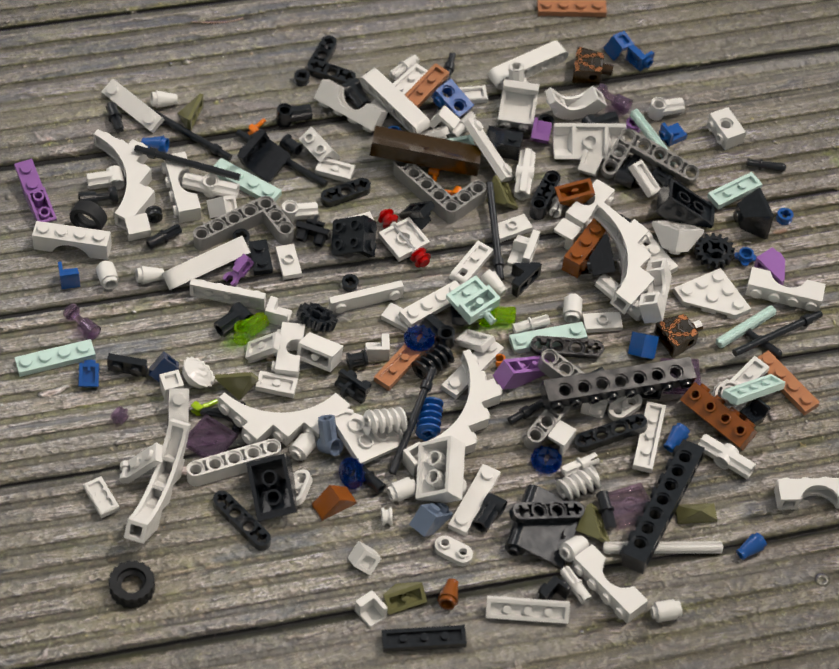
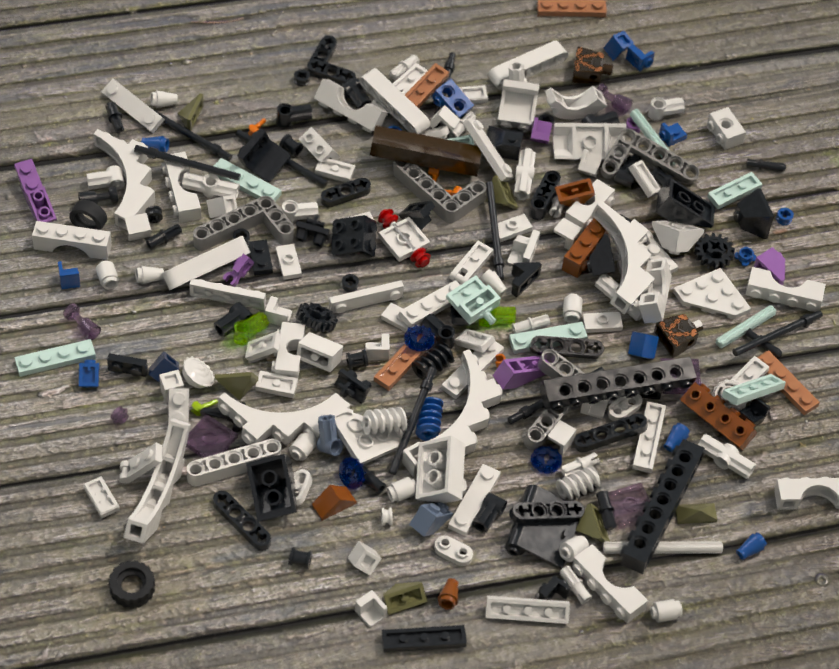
none -> black bush [288,547,313,569]

